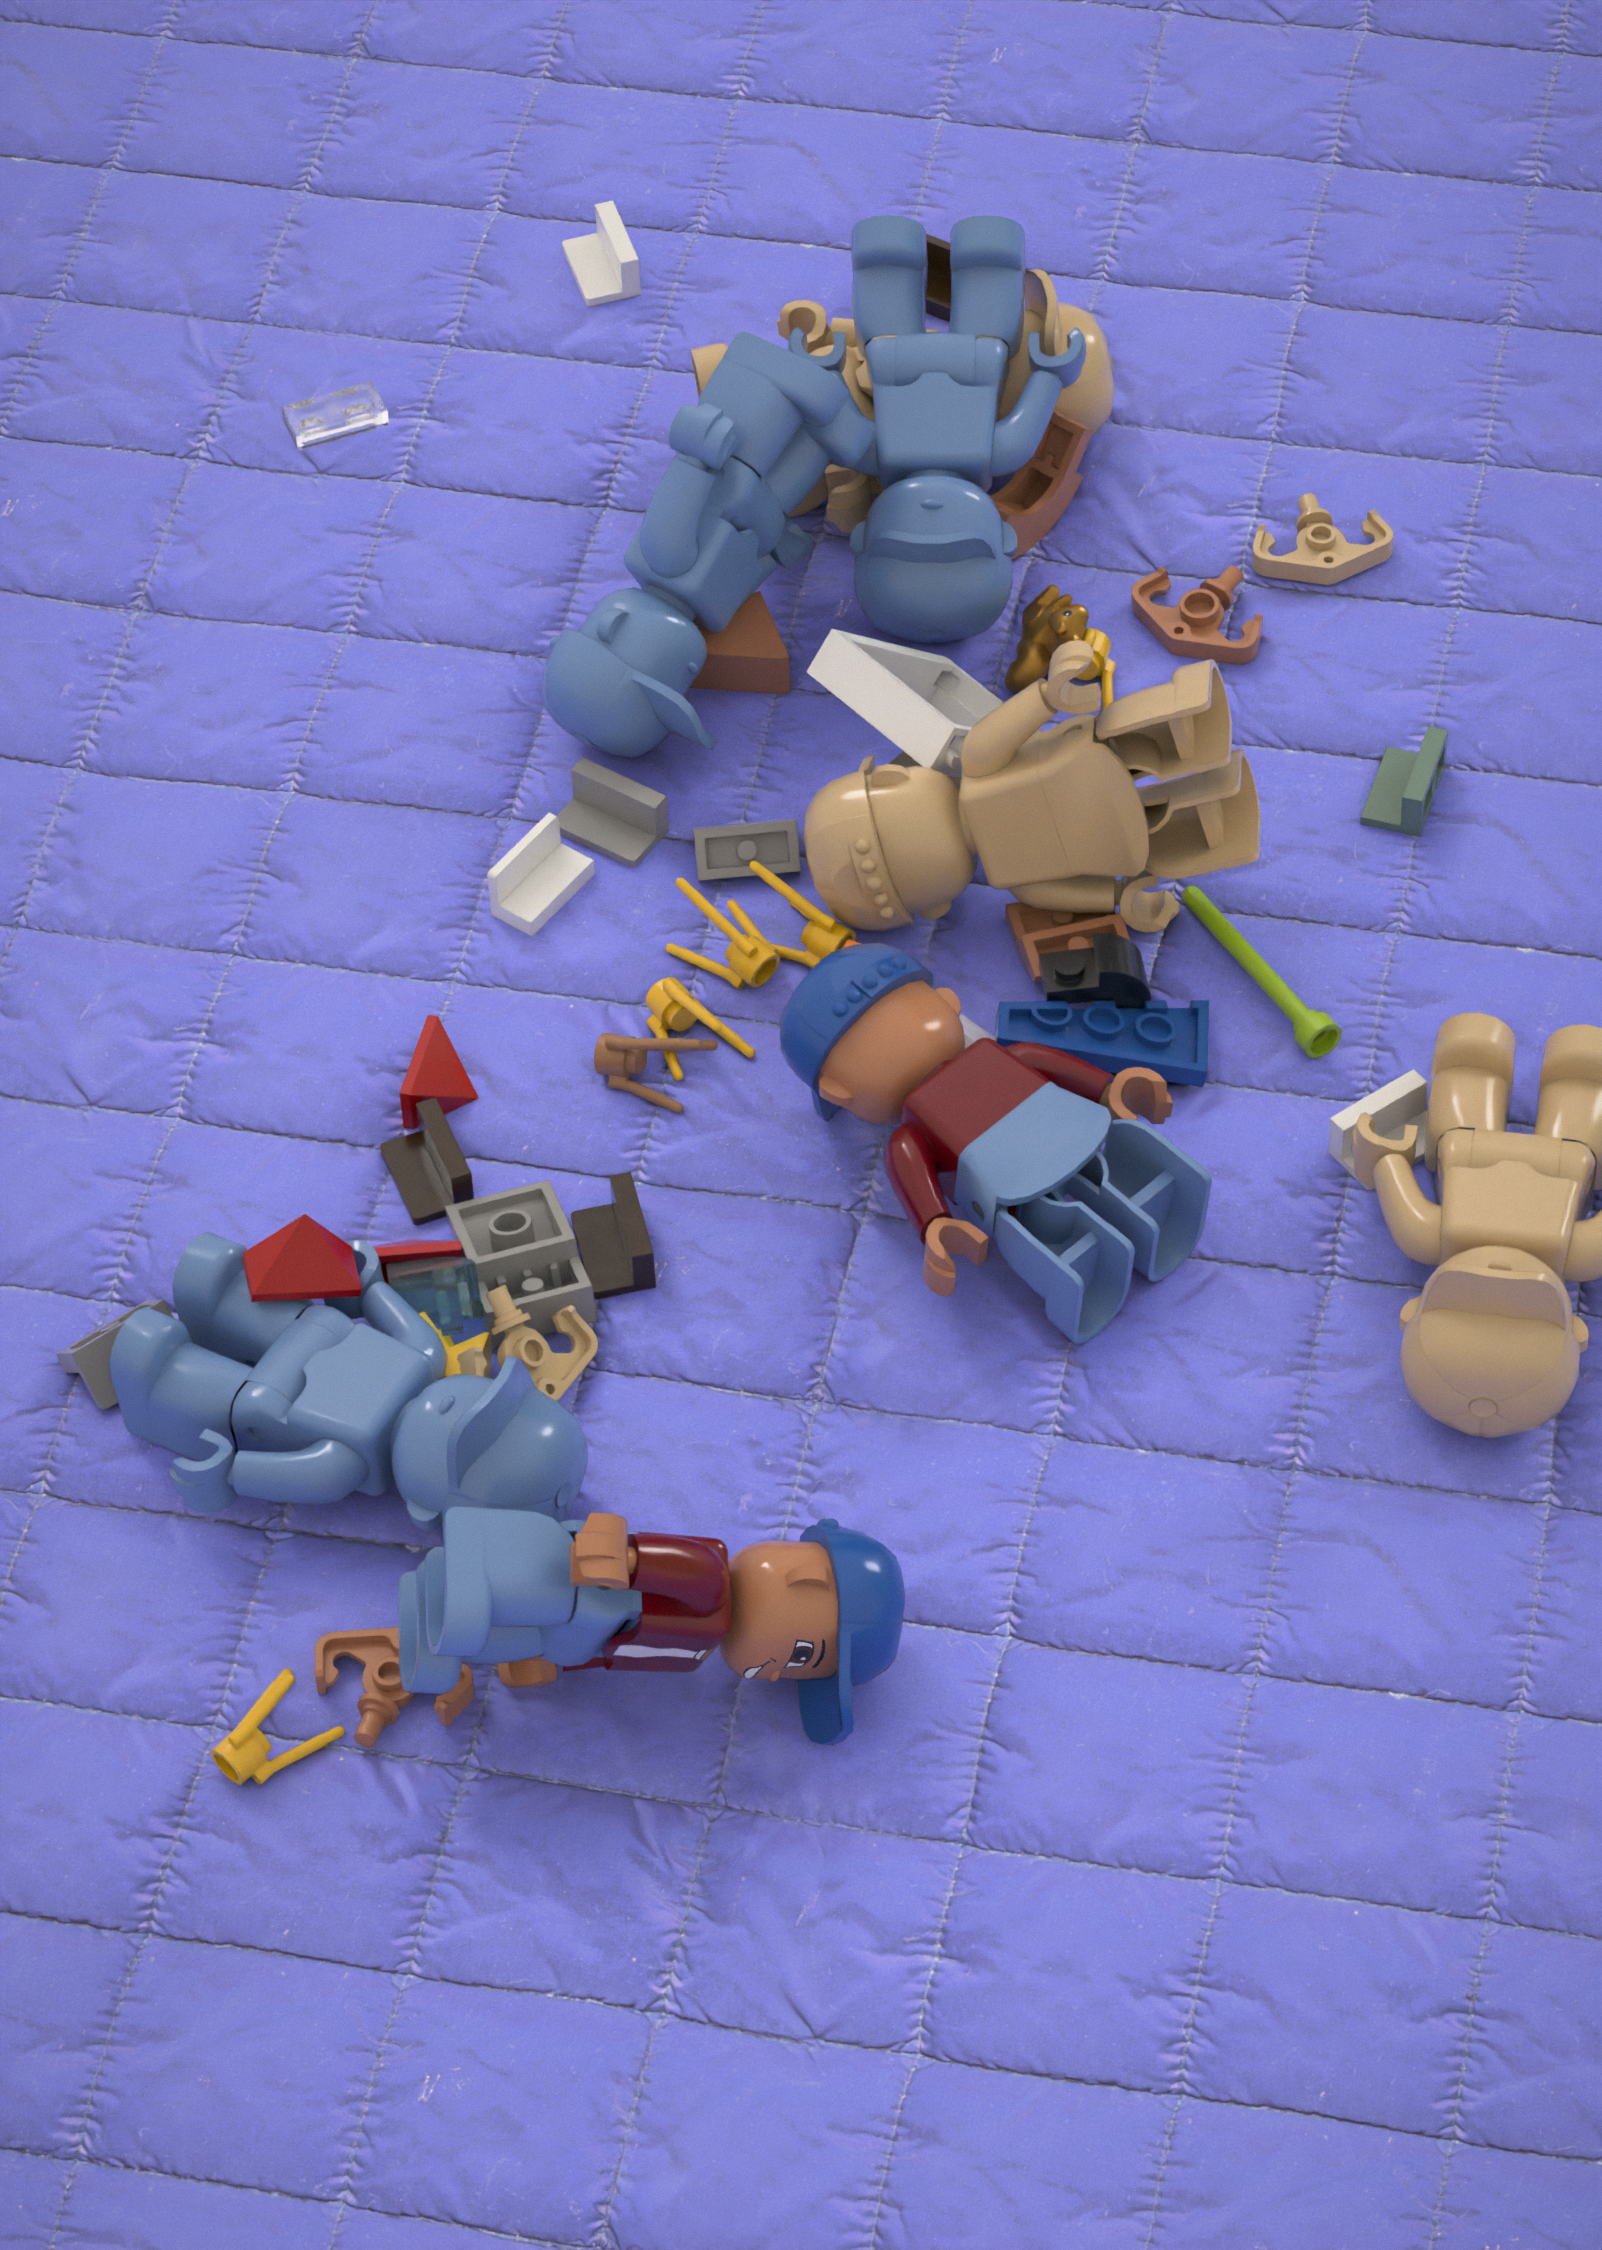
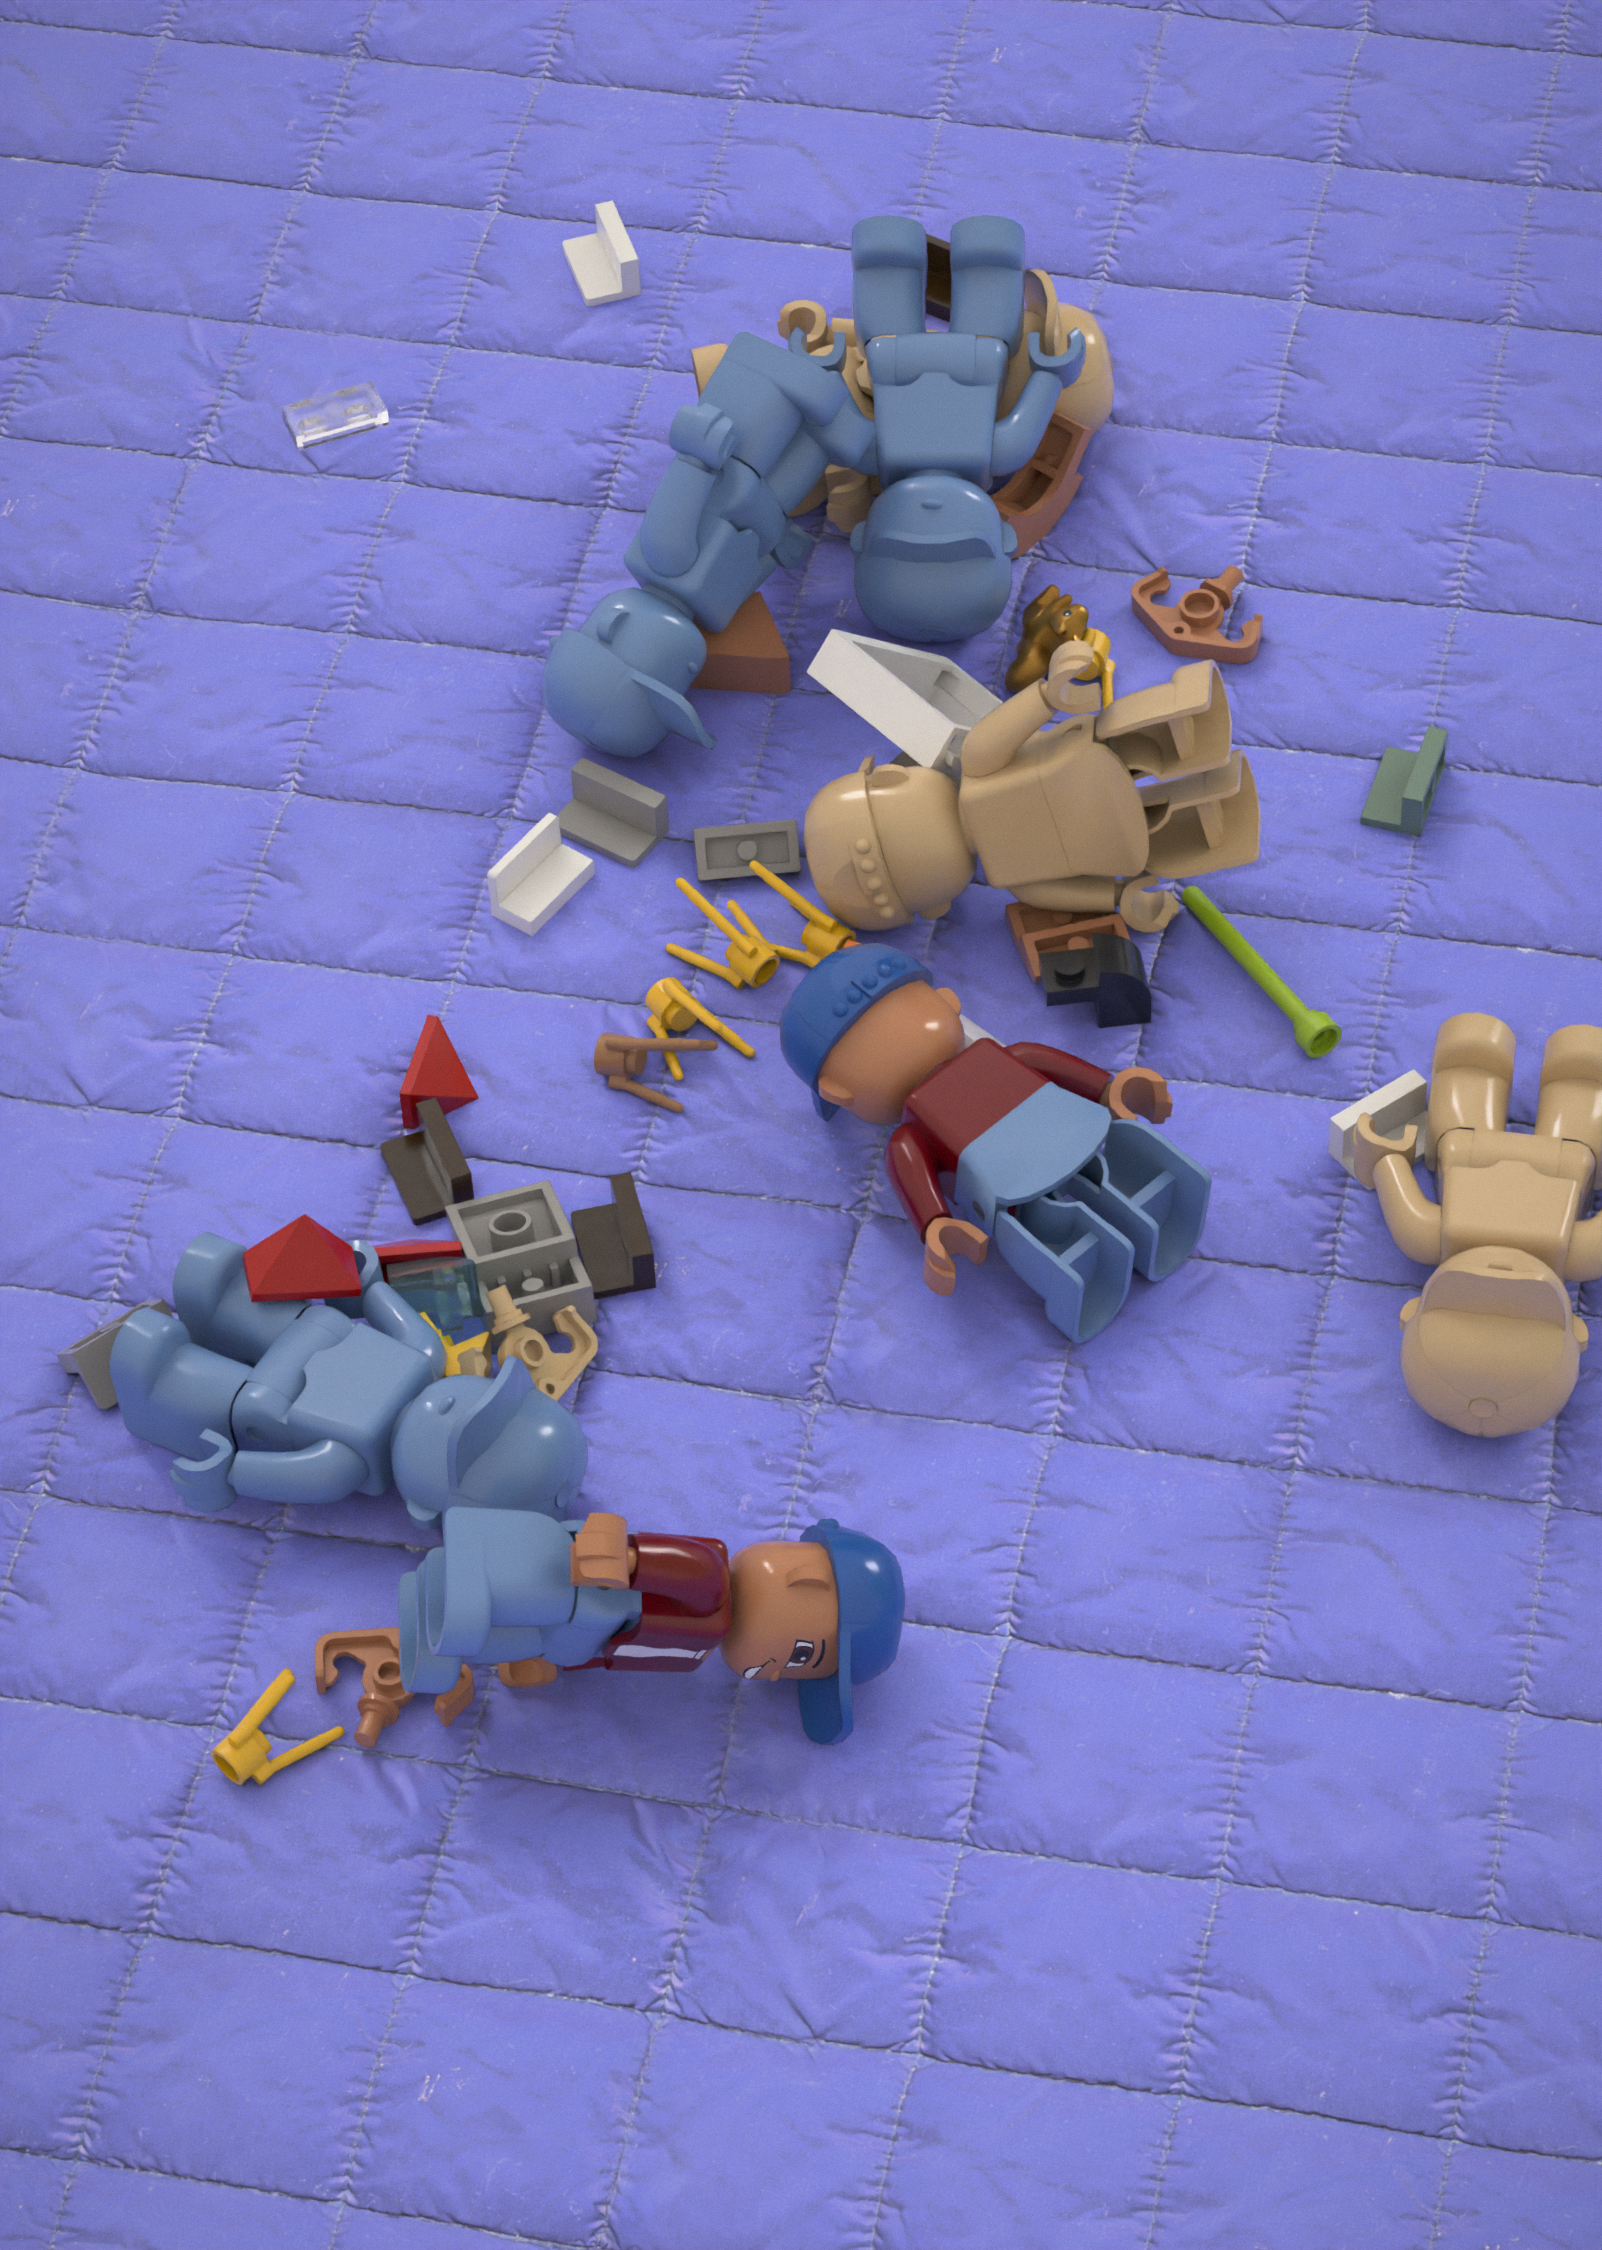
blue wing [994,1000,1209,1087] -> none
tan piece [1252,493,1393,585] -> none

